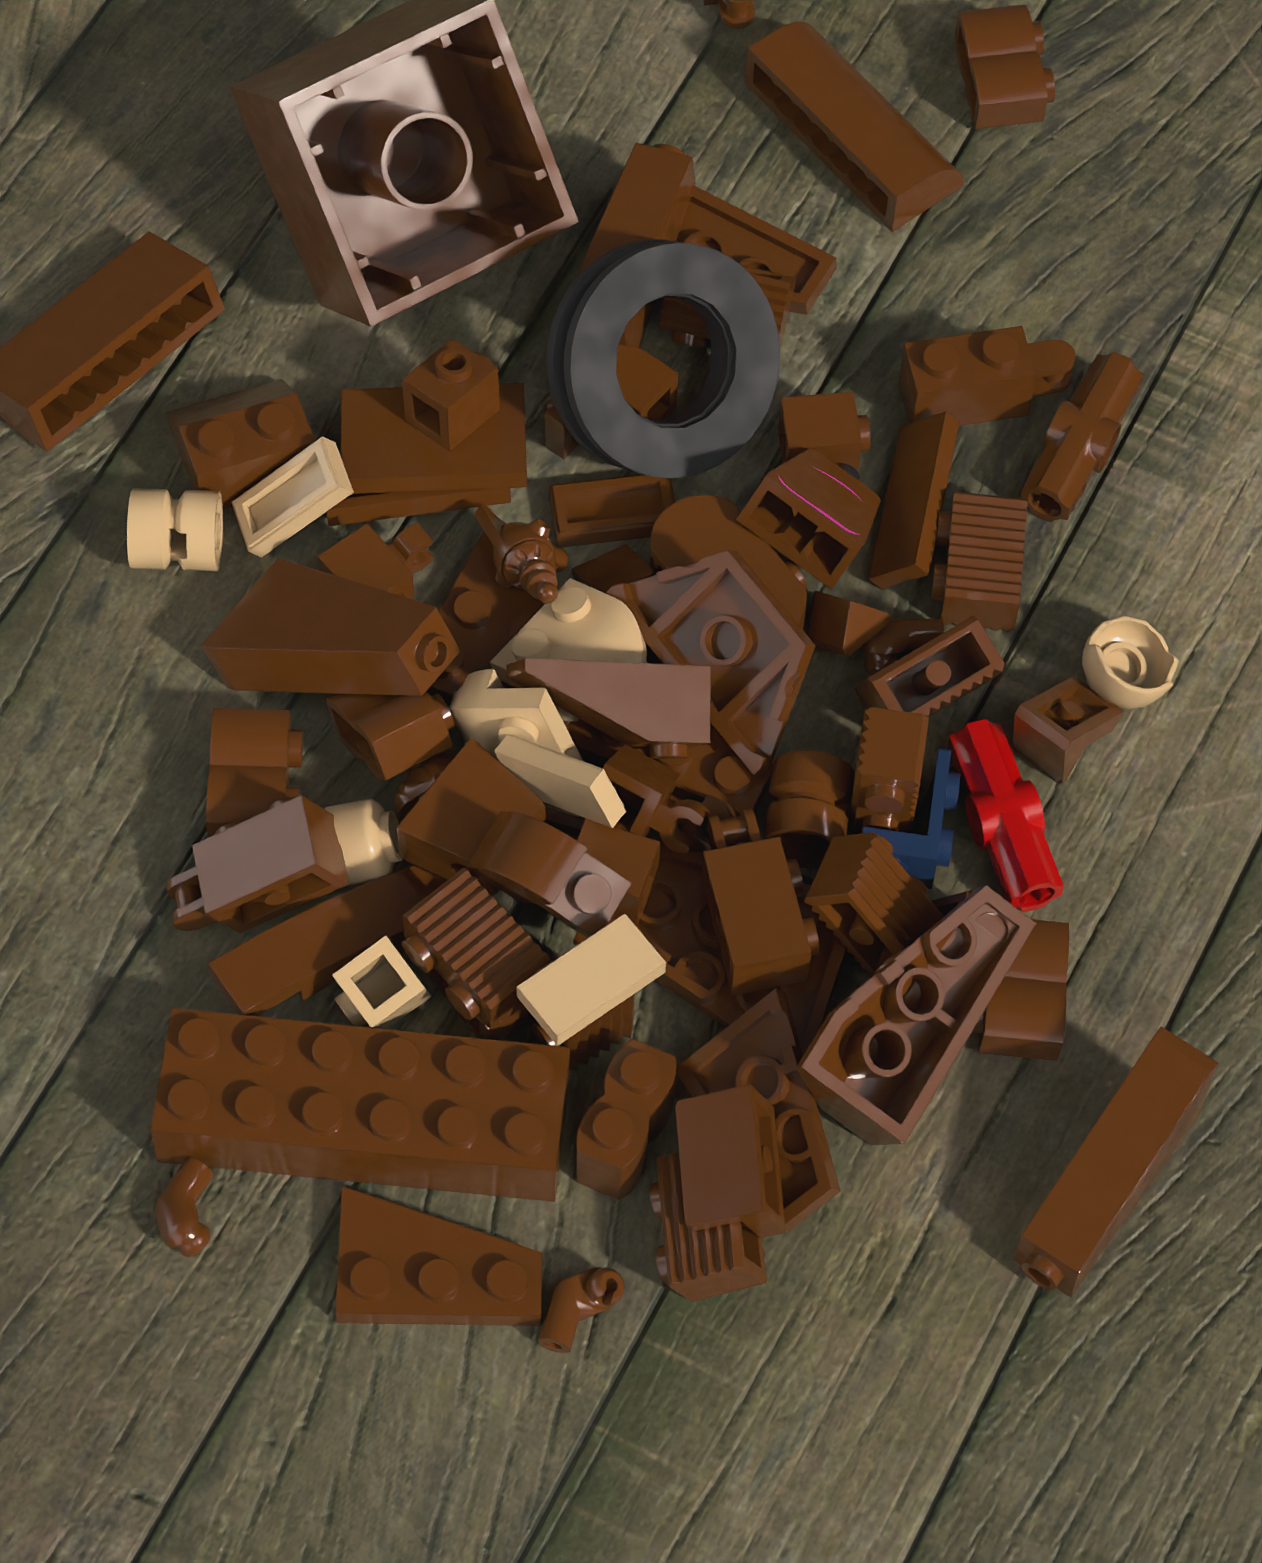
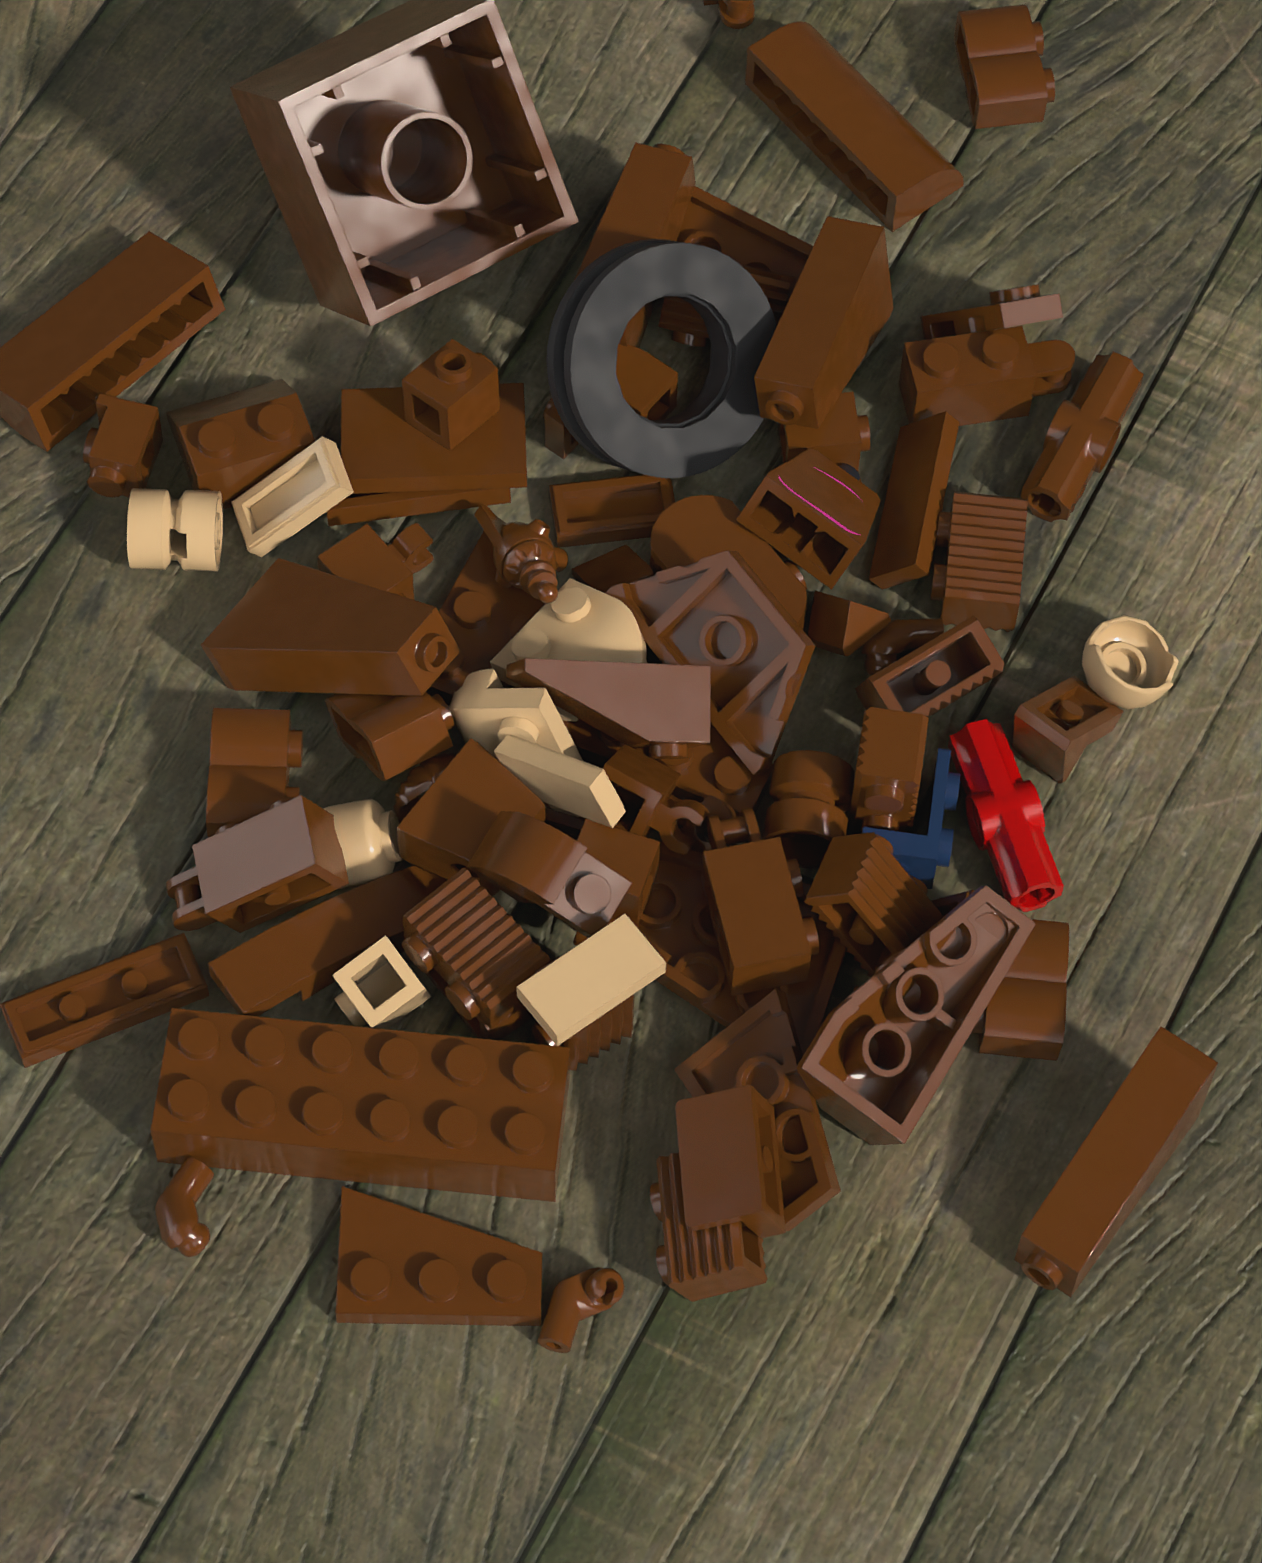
reddish brown brick [576,1039,676,1200] -> none
none -> reddish brown tile [0,933,209,1068]
none -> reddish brown brick [83,394,163,498]
none -> reddish brown slope [754,216,893,429]
none -> reddish brown wing [920,284,1063,340]

